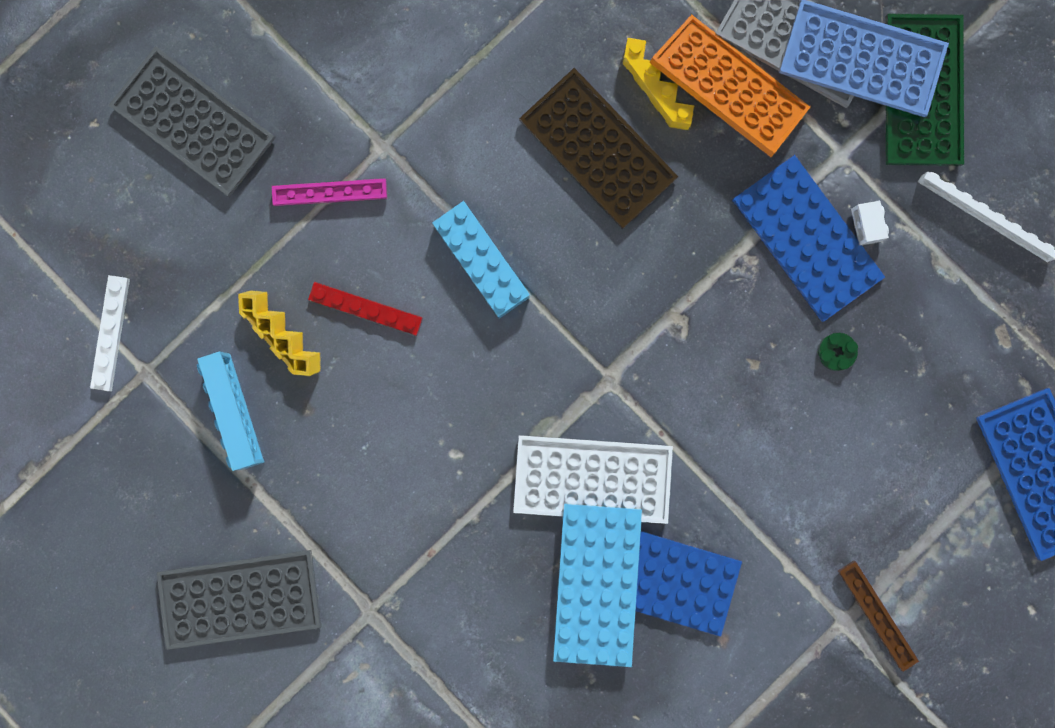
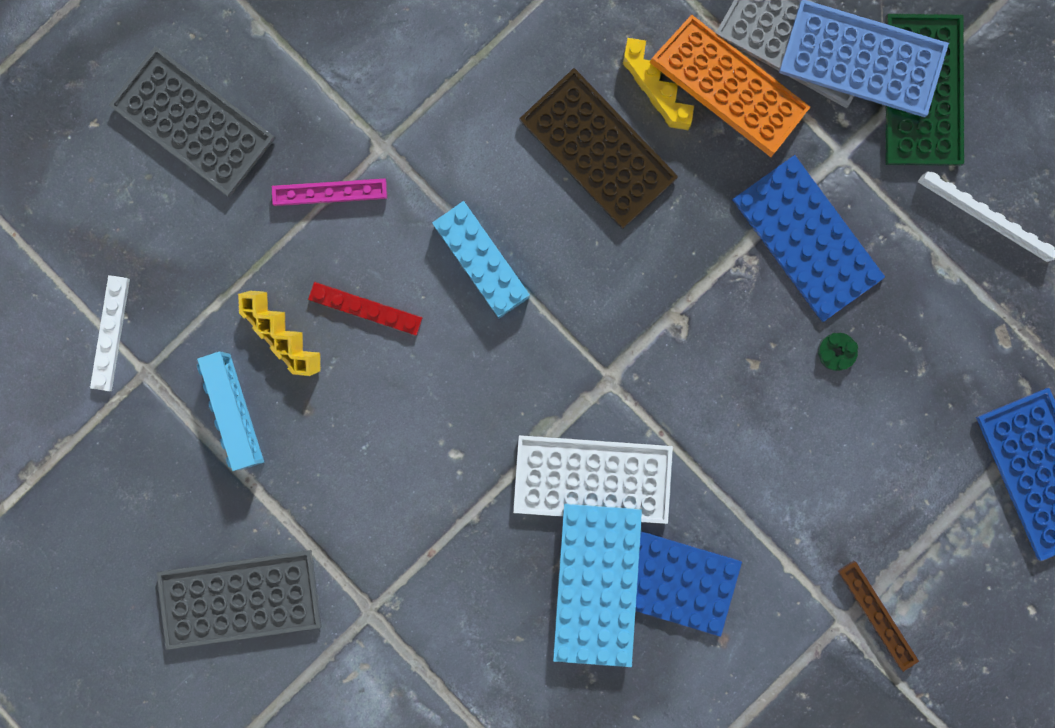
white brick [851,201,889,245] -> none

